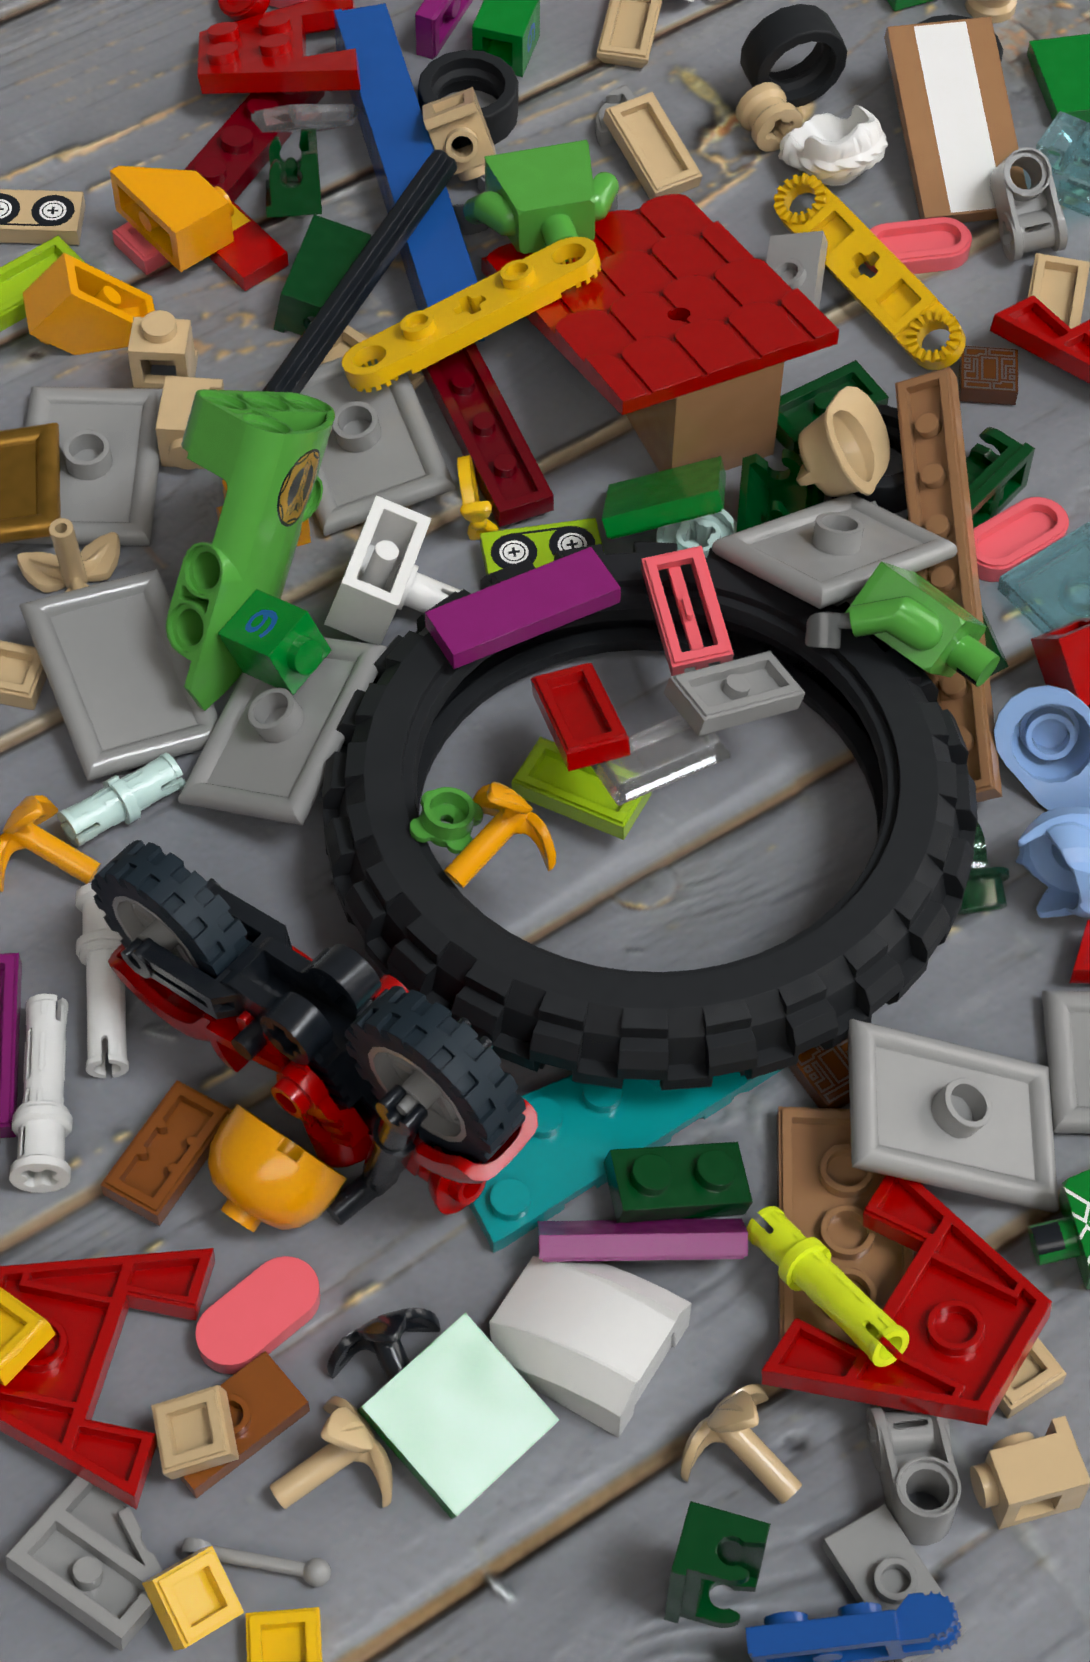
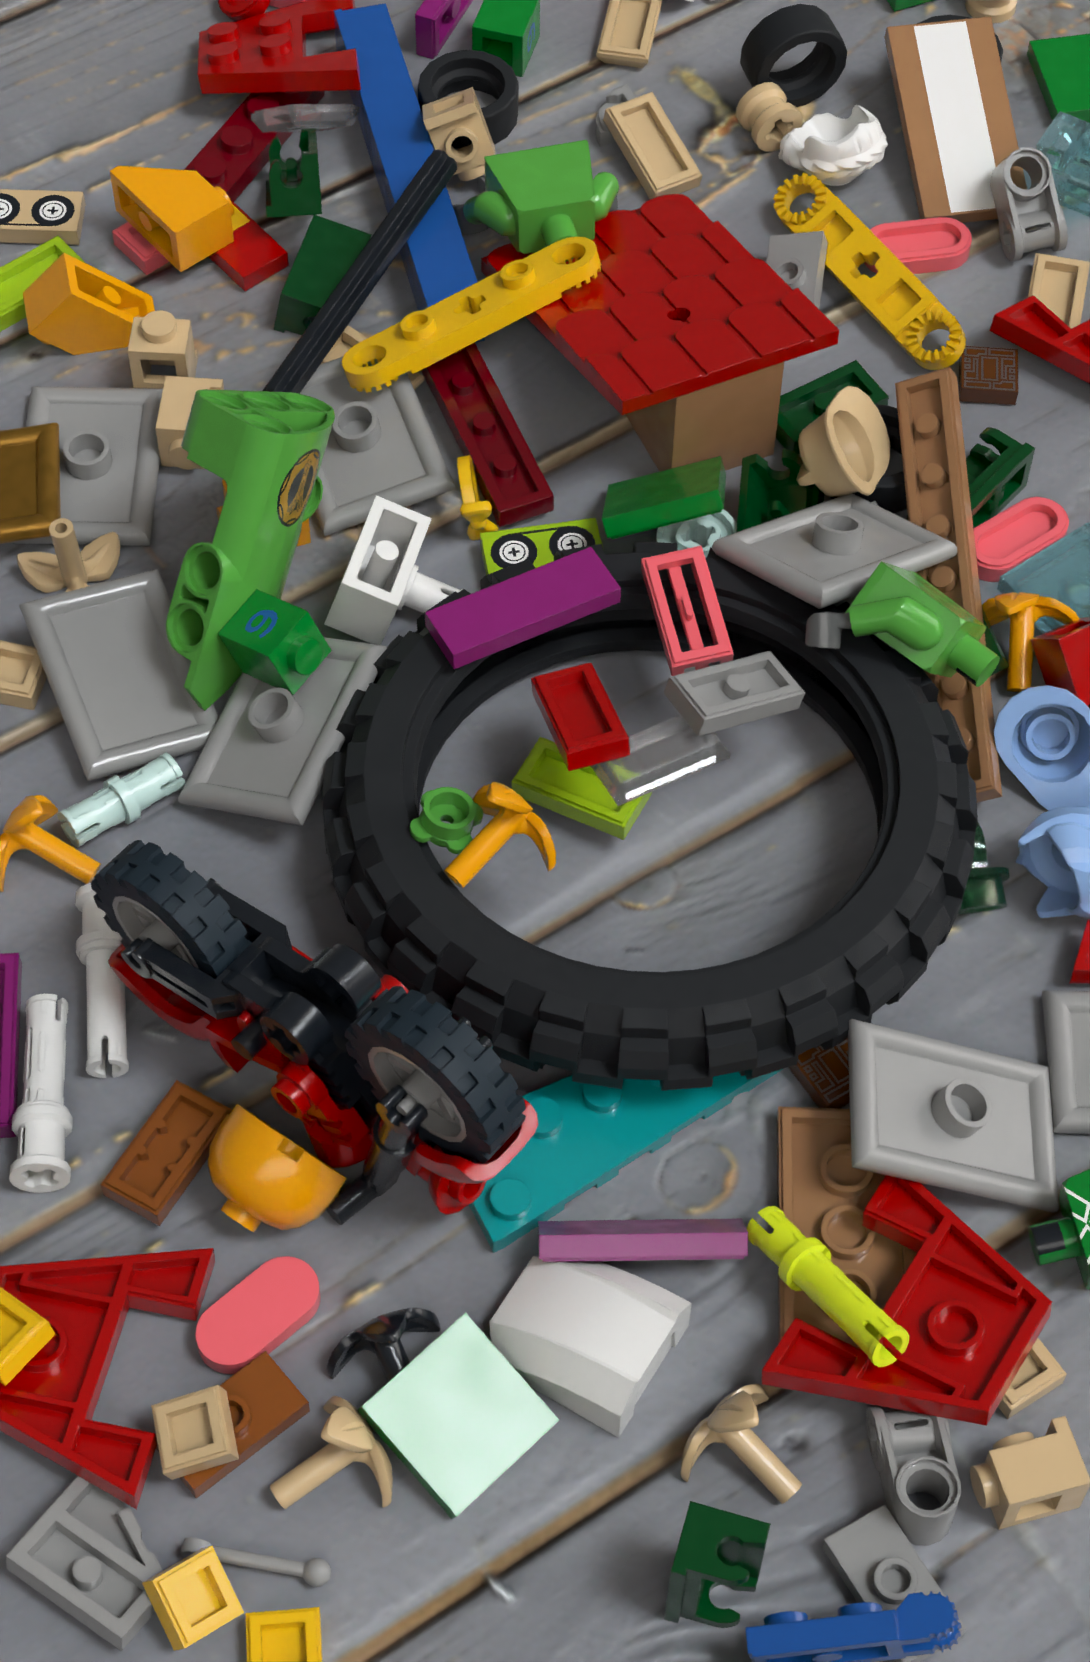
dark green plate [603,1142,753,1223] -> none
none -> light orange plant [982,592,1079,692]

